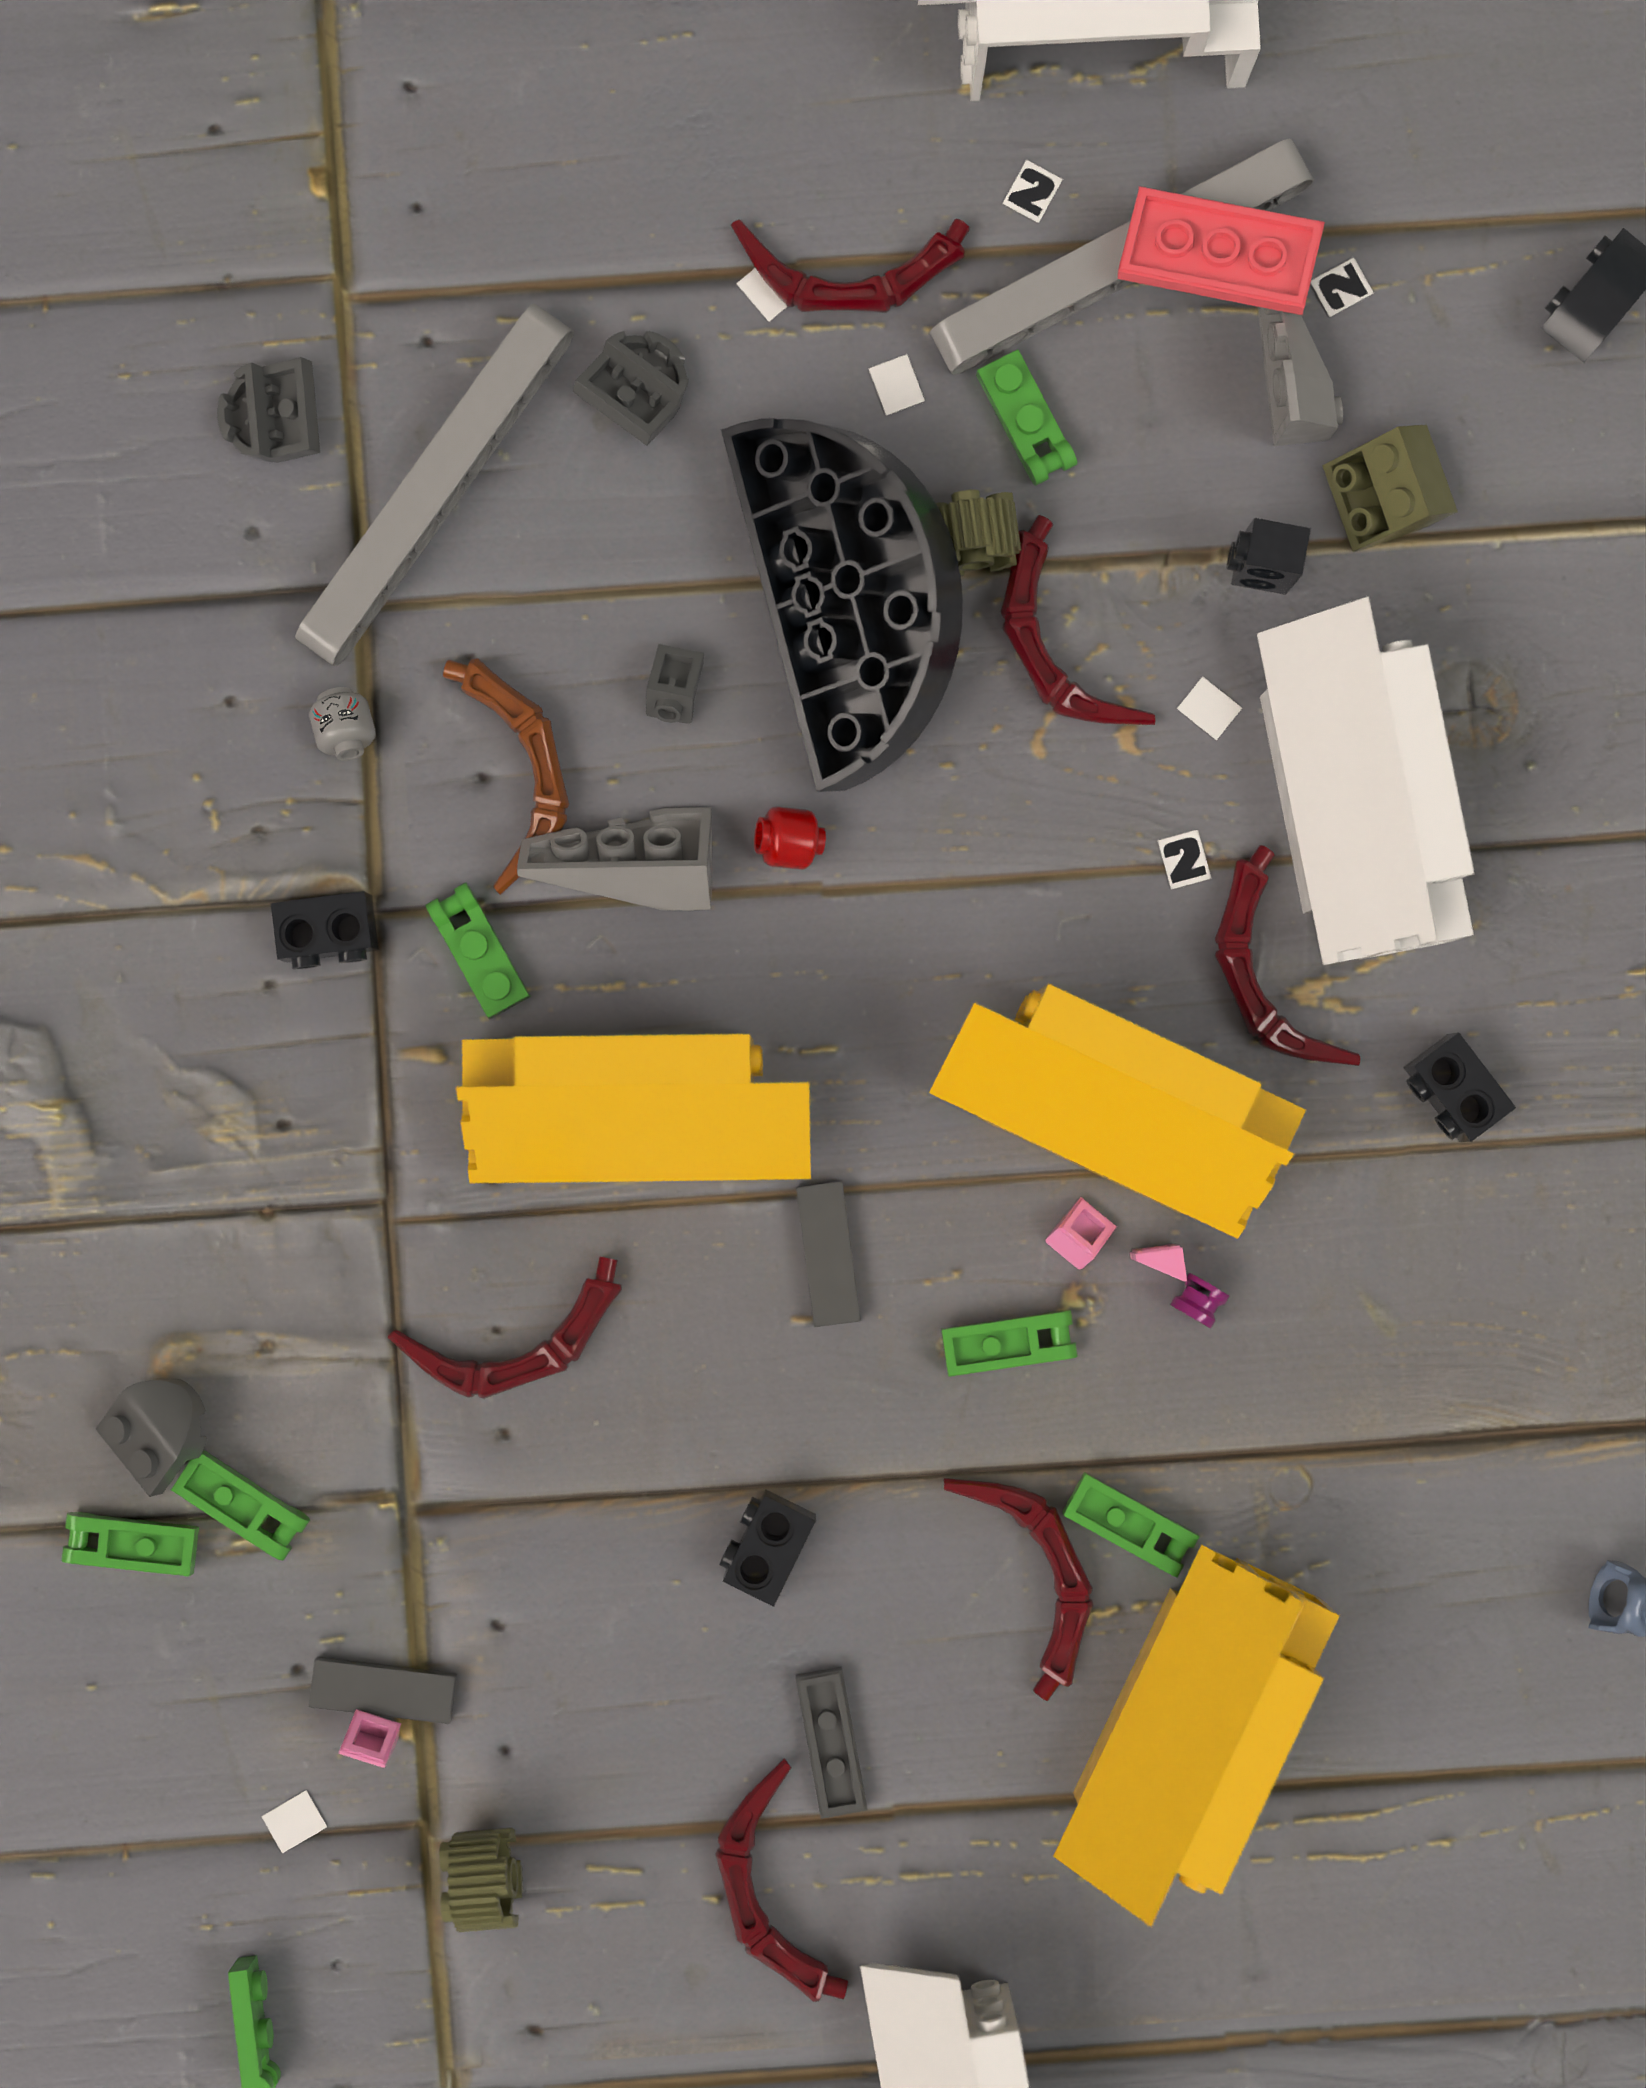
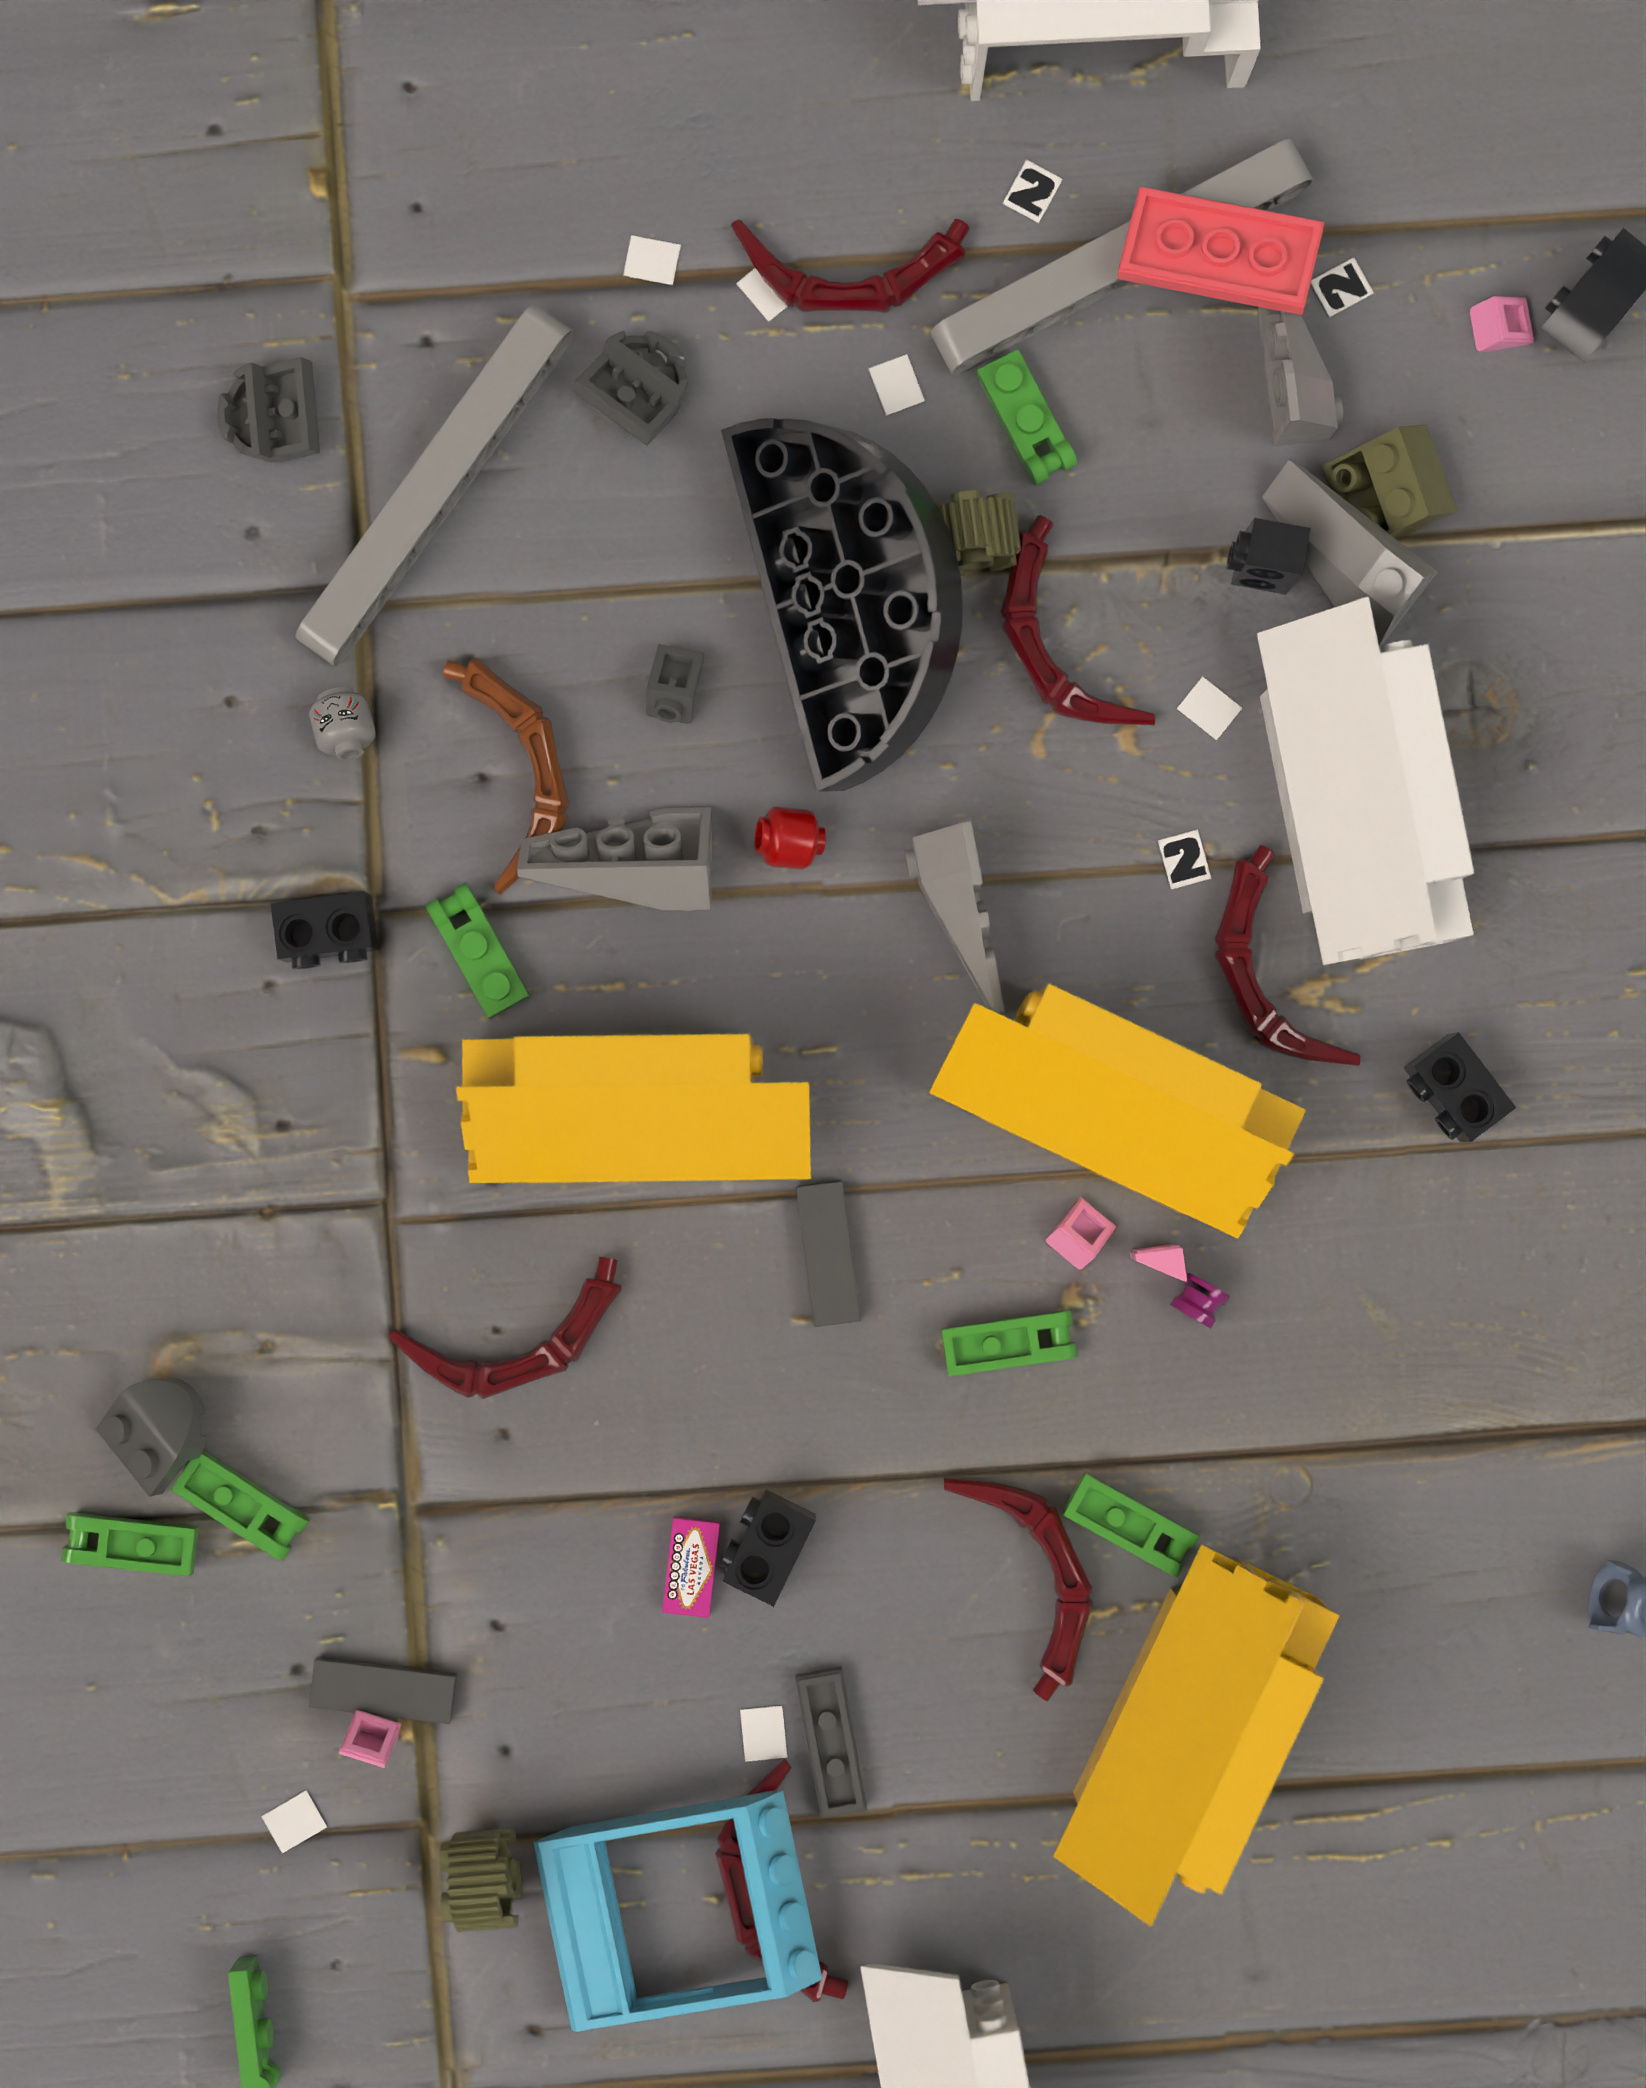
none -> medium azure window [533,1790,822,2032]
none -> white sticker [623,235,681,285]
none -> tile [662,1516,720,1618]
none -> white sticker [740,1706,787,1762]
none -> light grey wedge [904,821,1004,1014]
none -> light grey wedge [1262,459,1438,647]
none -> bright pink slope [1470,296,1534,352]

